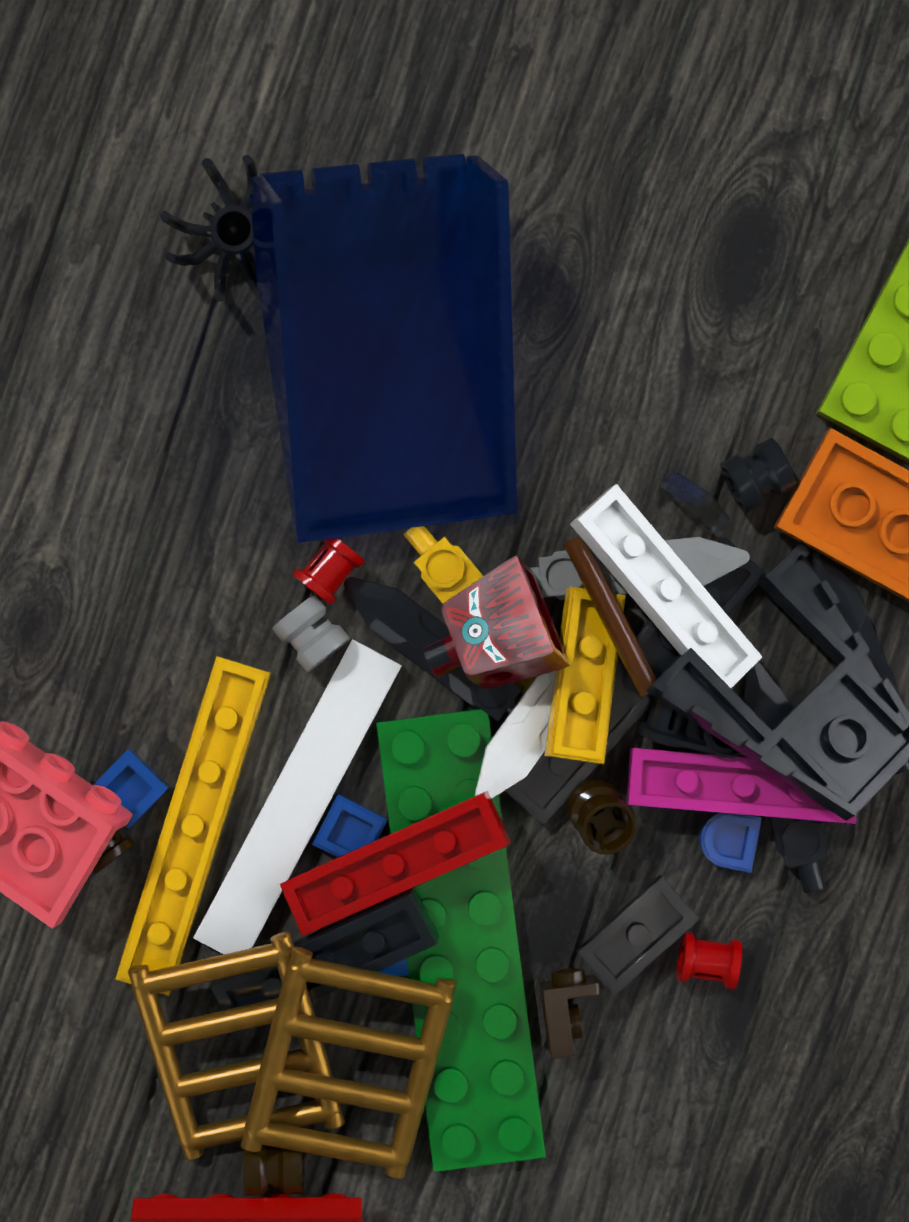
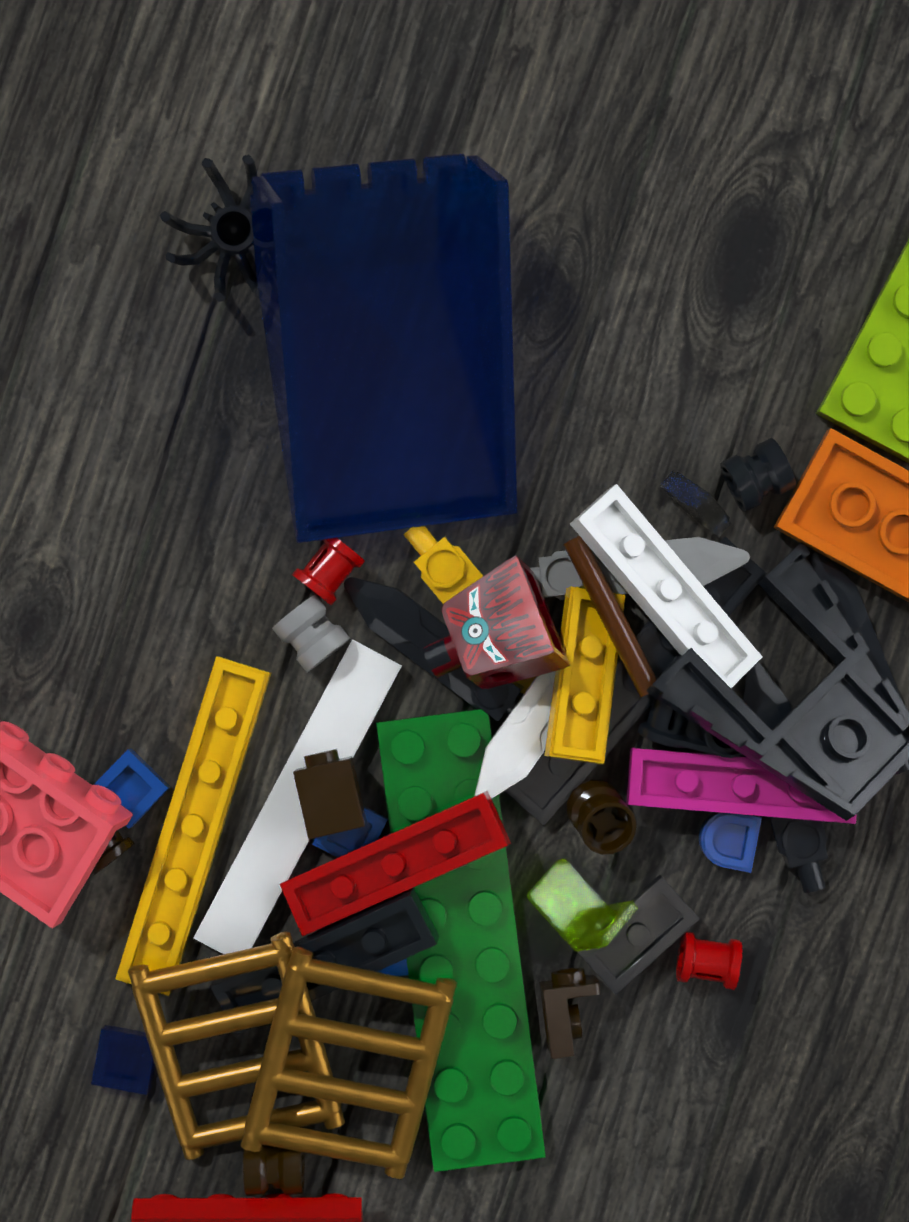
none -> clear blue tile [91,1025,155,1095]
none -> dark brown brick [293,749,367,840]
none -> clear neon green bracket [527,859,638,951]

